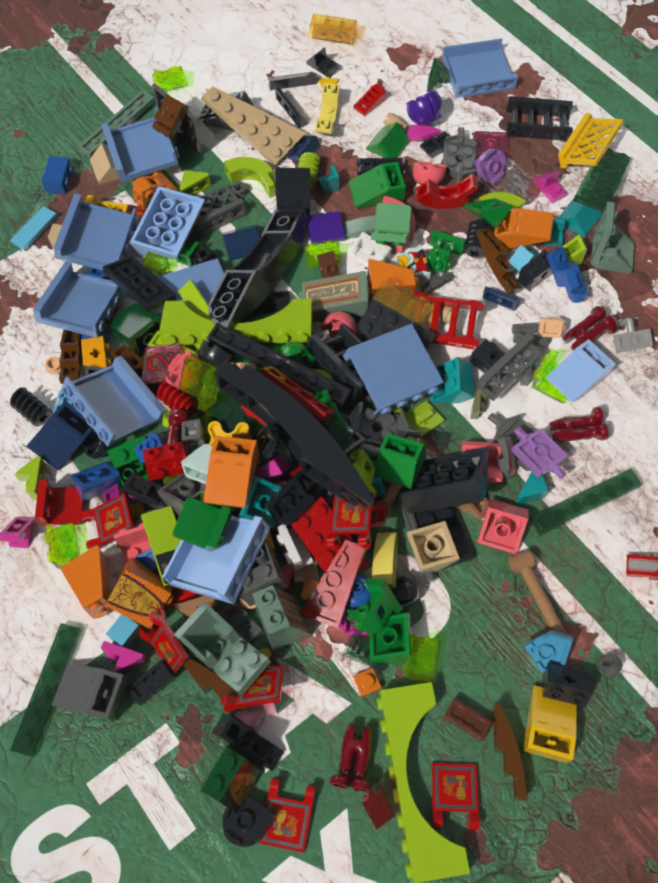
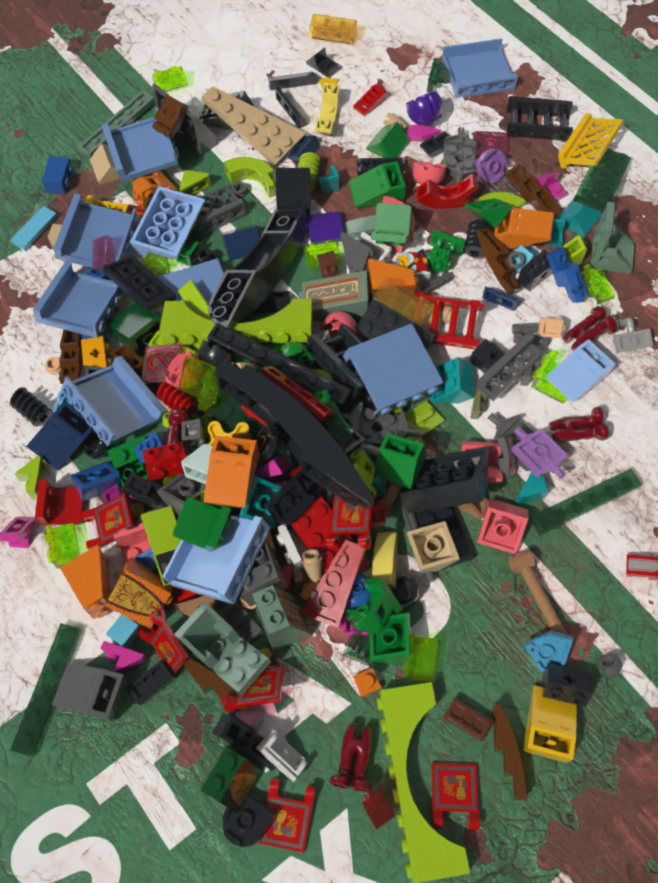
none -> clear pink slope [92,235,115,271]
none -> white hinge [256,729,307,782]
none -> tan cone [301,549,322,582]
none -> dark grey slope [340,232,374,273]
none -> reddish brown slope [505,164,563,217]
none -> dark grey bush [508,251,524,269]
none -> clear neon green bracket [581,264,614,305]

